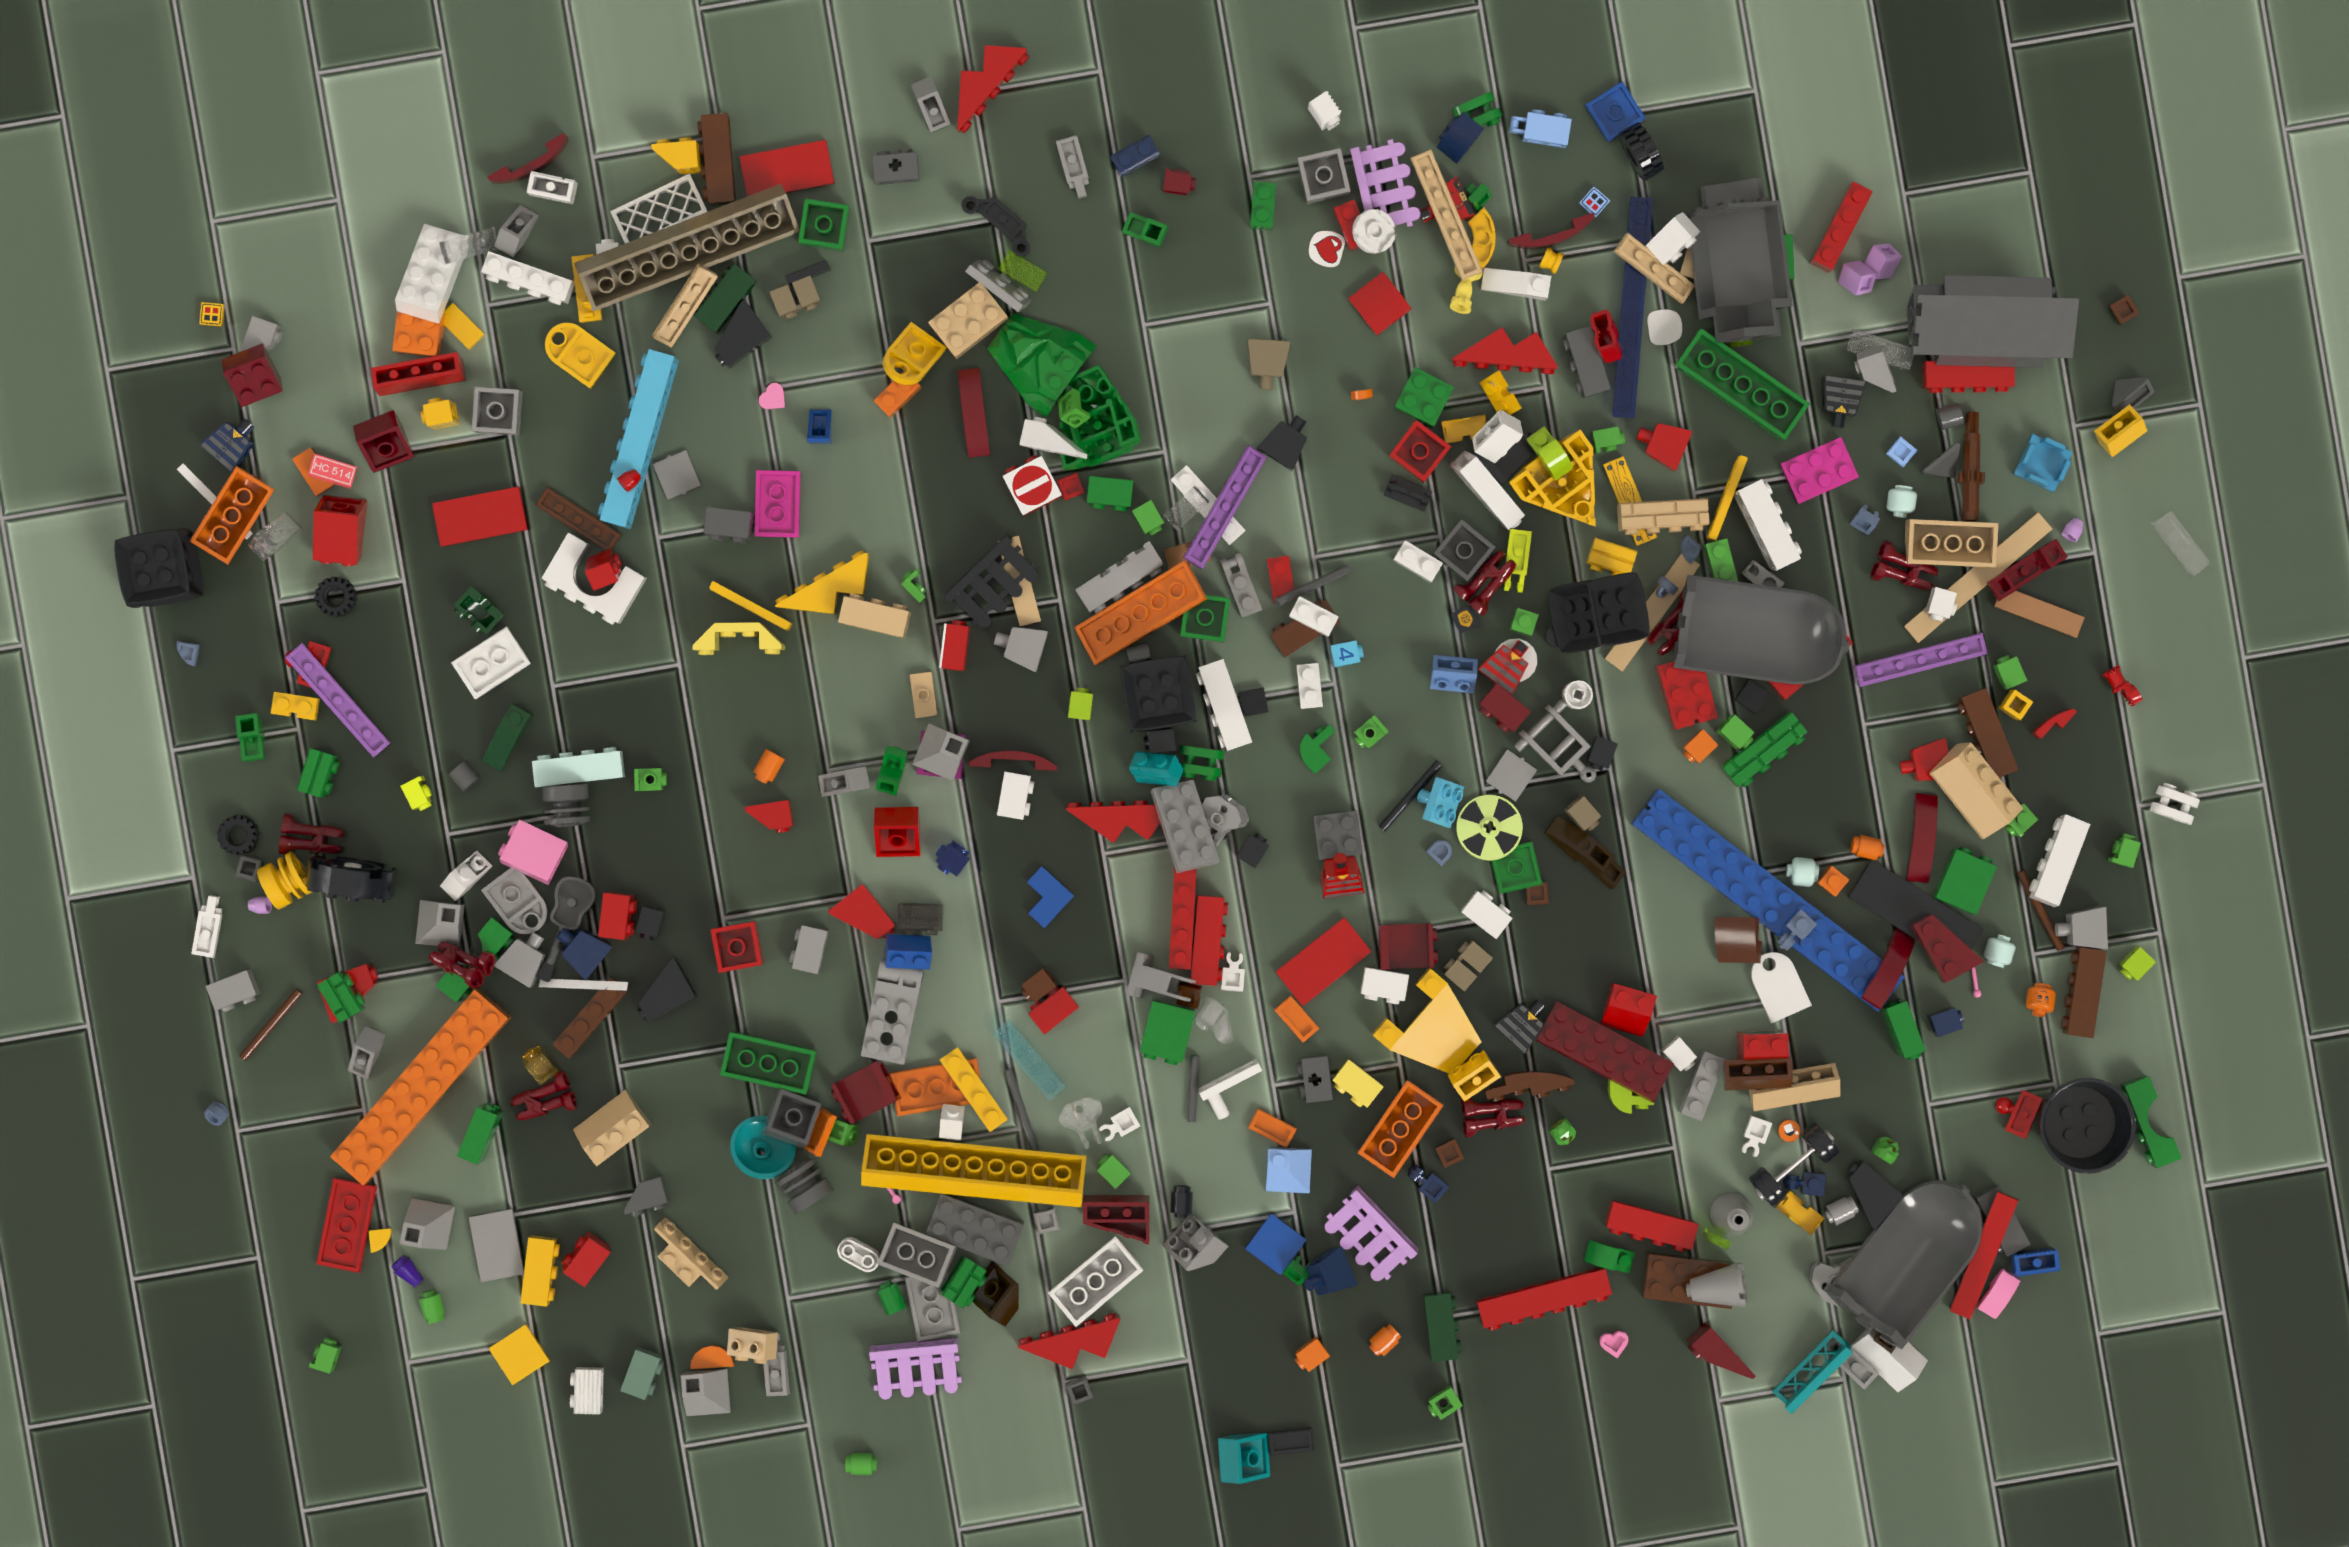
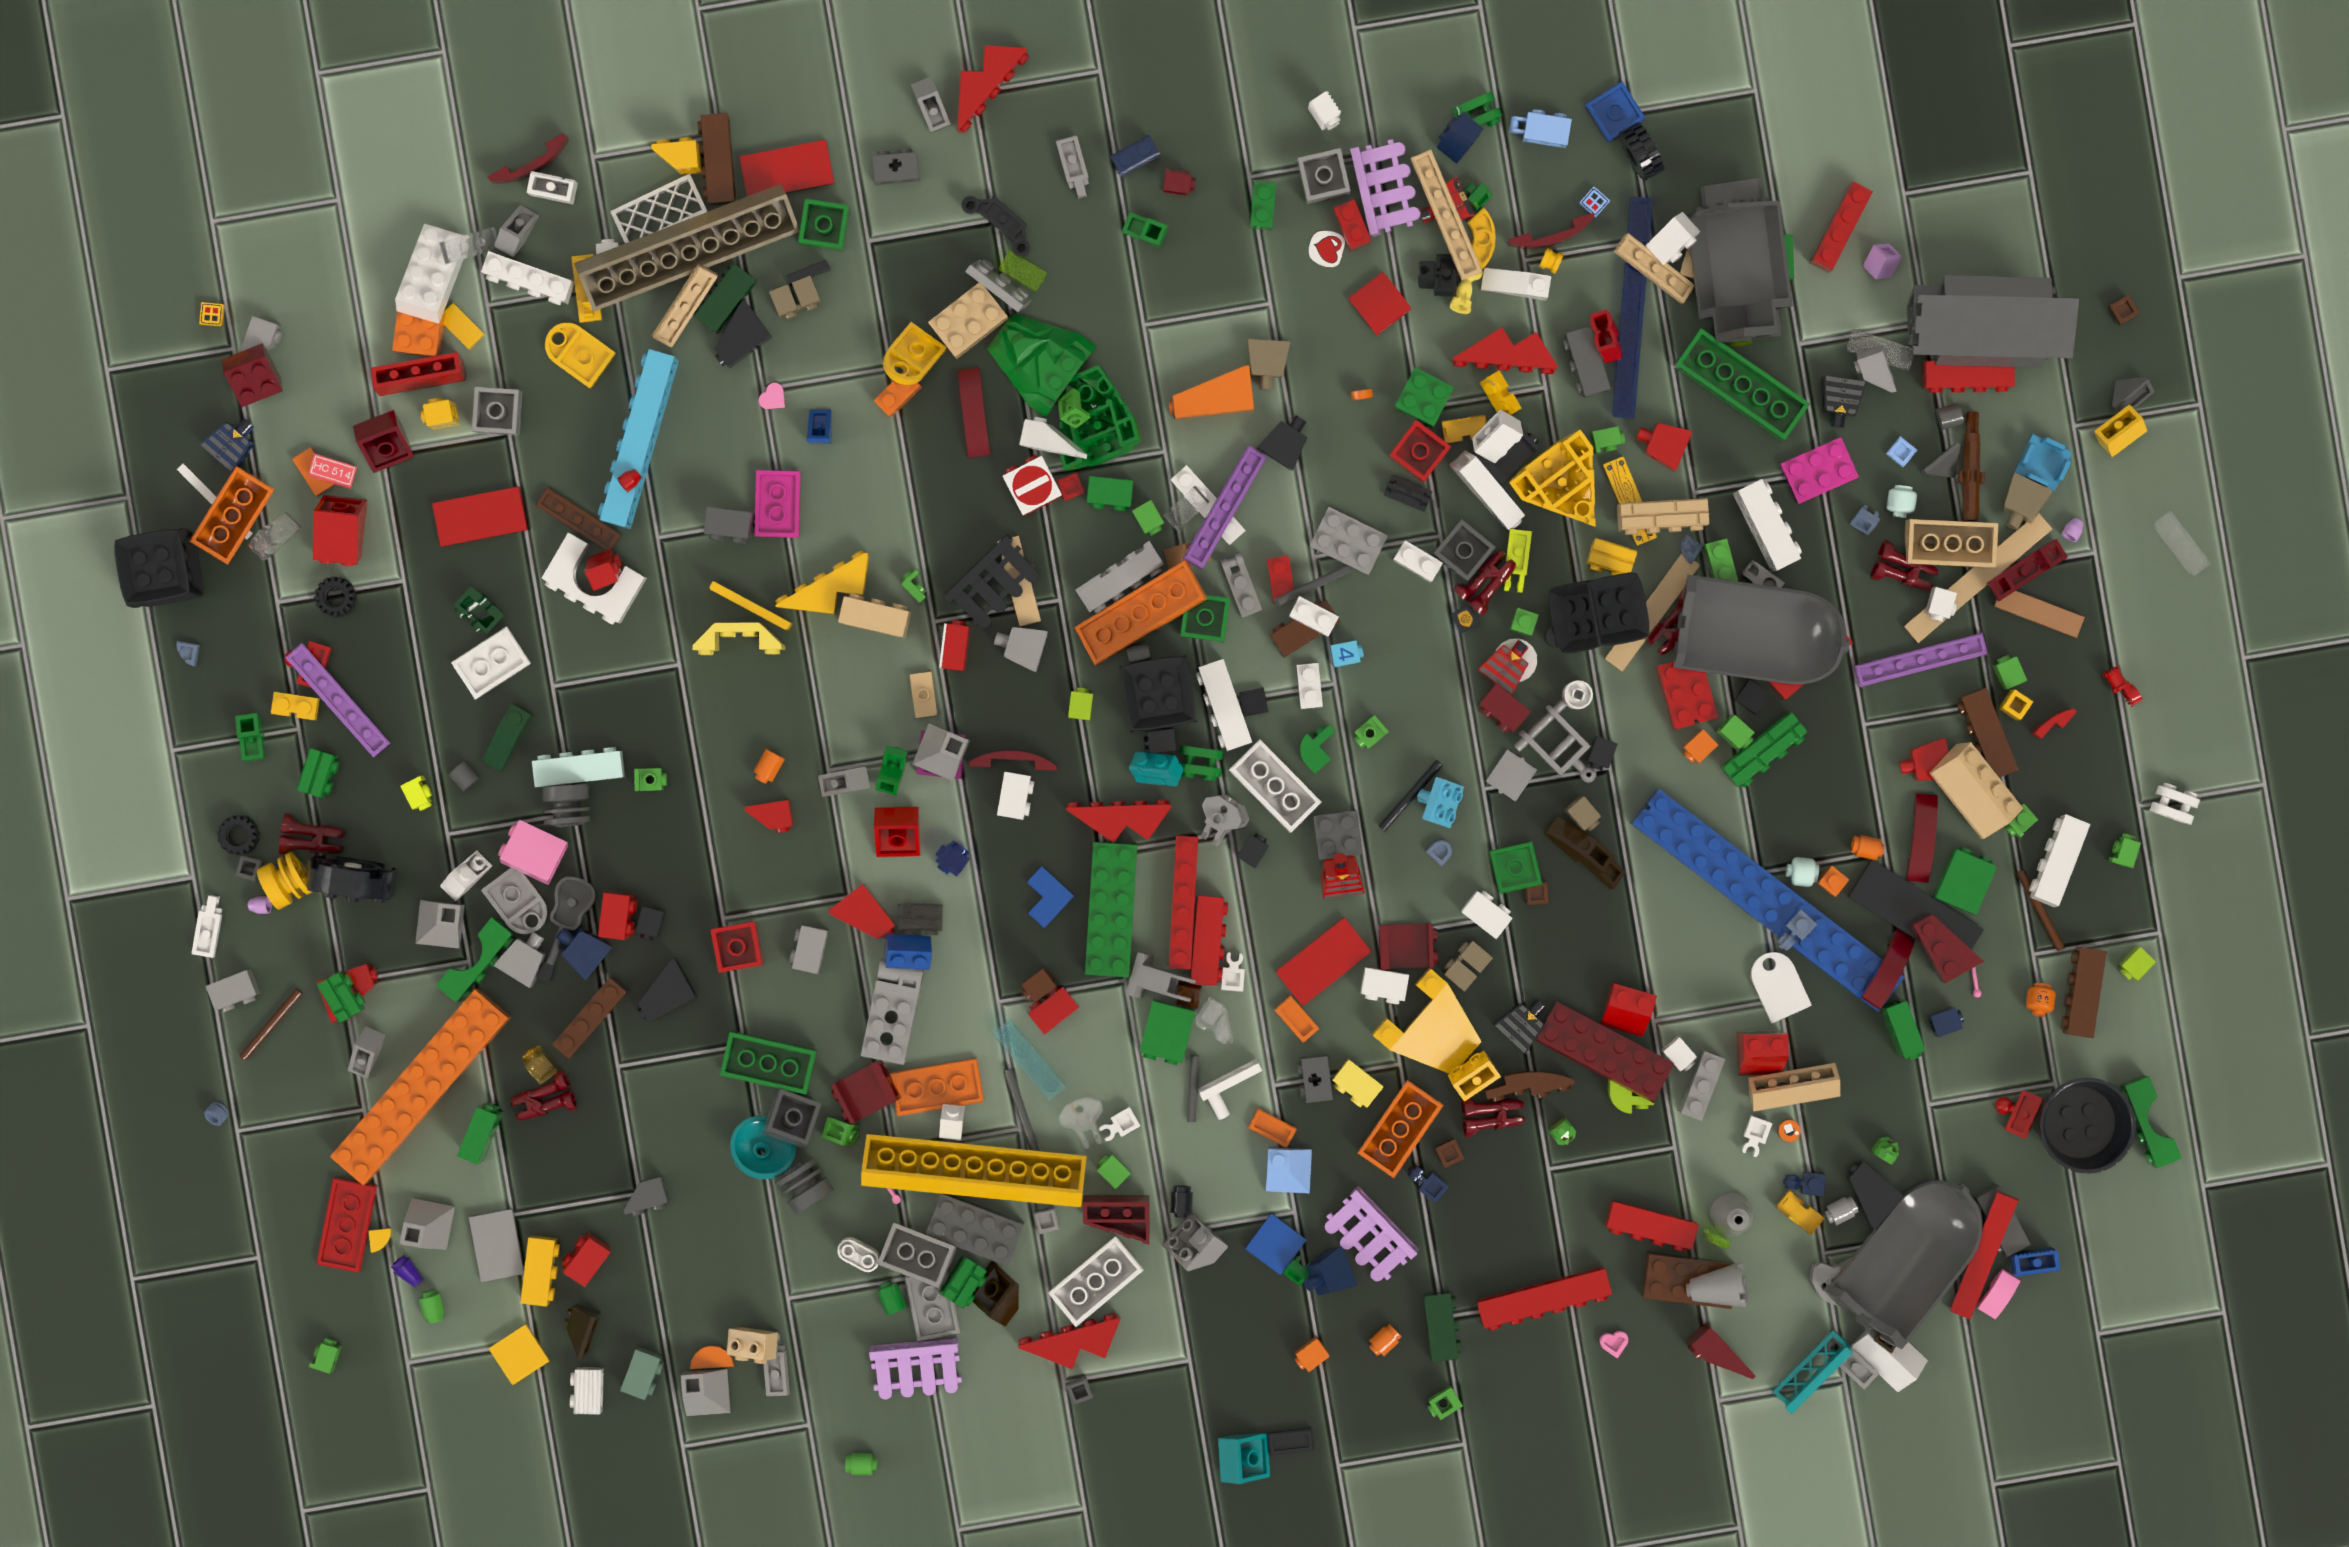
dark red piece [429,941,496,988] -> none
white sticker [539,979,628,991] -> none
tan slope [573,1090,652,1167] -> none
light grey piece [653,450,701,500] -> none
tan bracket [654,1217,728,1289] -> none
orange tile [804,1107,837,1157] -> none
yellow plate [940,1047,1008,1132] -> none
light grey plate [1151,780,1220,873] -> none
white tile [1352,209,1395,254] -> none
medium blue brick [1430,655,1478,693] -> none
yellowish green piece [1456,795,1523,861] -> none
lime brick [1526,426,1573,481] -> none
green brick [1584,1240,1635,1273] -> none
white sticker [1647,309,1682,345] -> none
sand blue tile [1656,576,1678,598] -> none
yellow tile [1706,455,1748,541] -> none
reddish brown slope [1715,917,1762,963] -> none
reddish brown brick [1723,1058,1793,1091] -> none
black axle [1749,1123,1840,1208] -> none
lavender panel [1838,261,1877,295] -> none
light aqua head [1983,934,2016,968] -> none
light grey torso [2055,906,2108,949] -> none
none -> dark brown slope [565,1304,601,1360]
none -> green brick [1085,842,1138,977]
none -> orange slope [1169,365,1254,420]
none -> white brick [1229,739,1321,833]
none -> light grey plate [1309,507,1388,575]
none -> black plate [1418,254,1458,296]
none -> dark tan torso [2003,473,2053,530]

